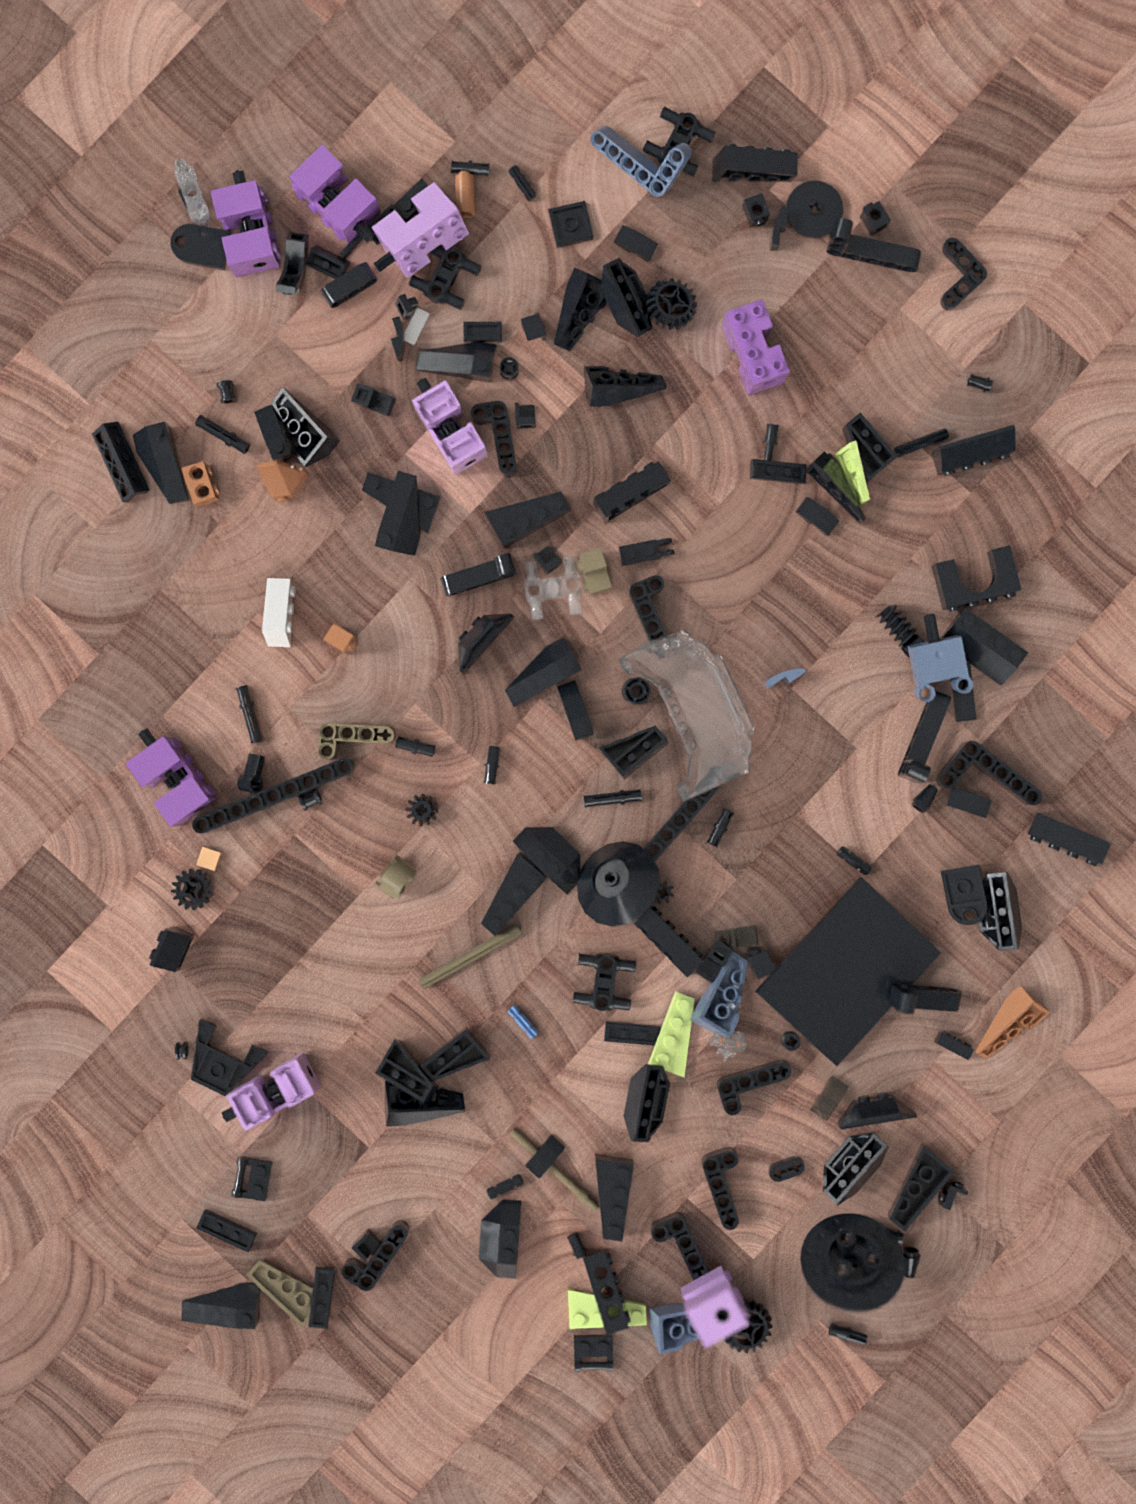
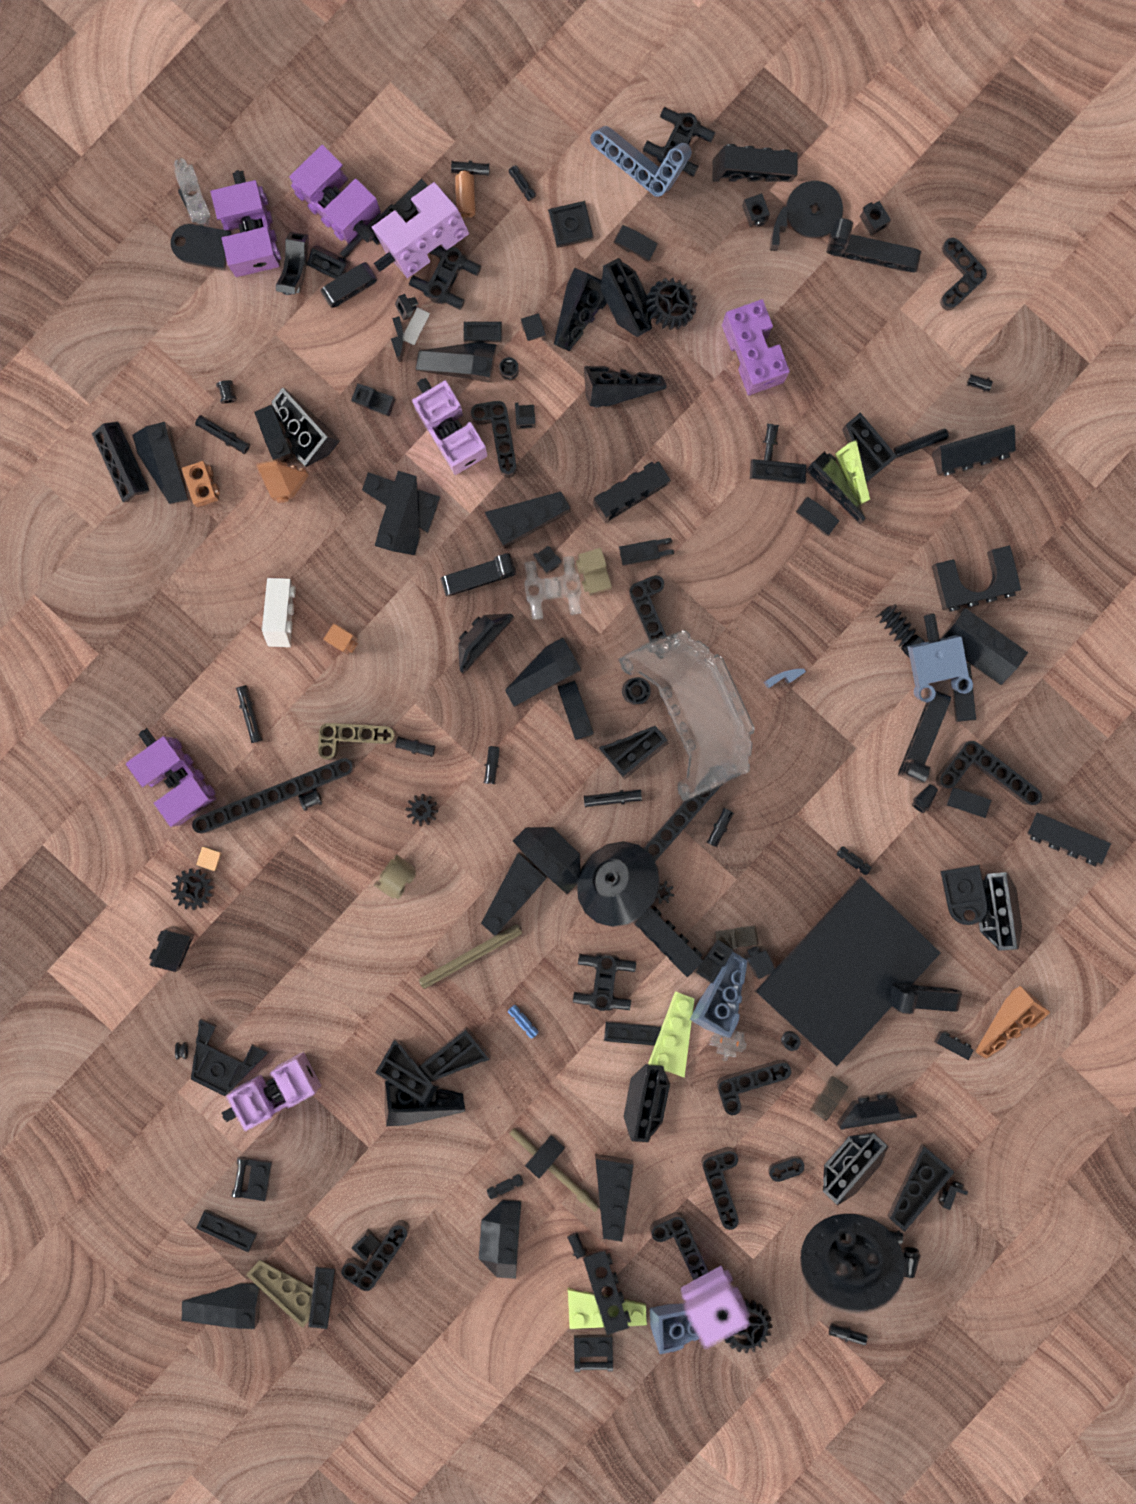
black piece [237,753,265,793] -> none

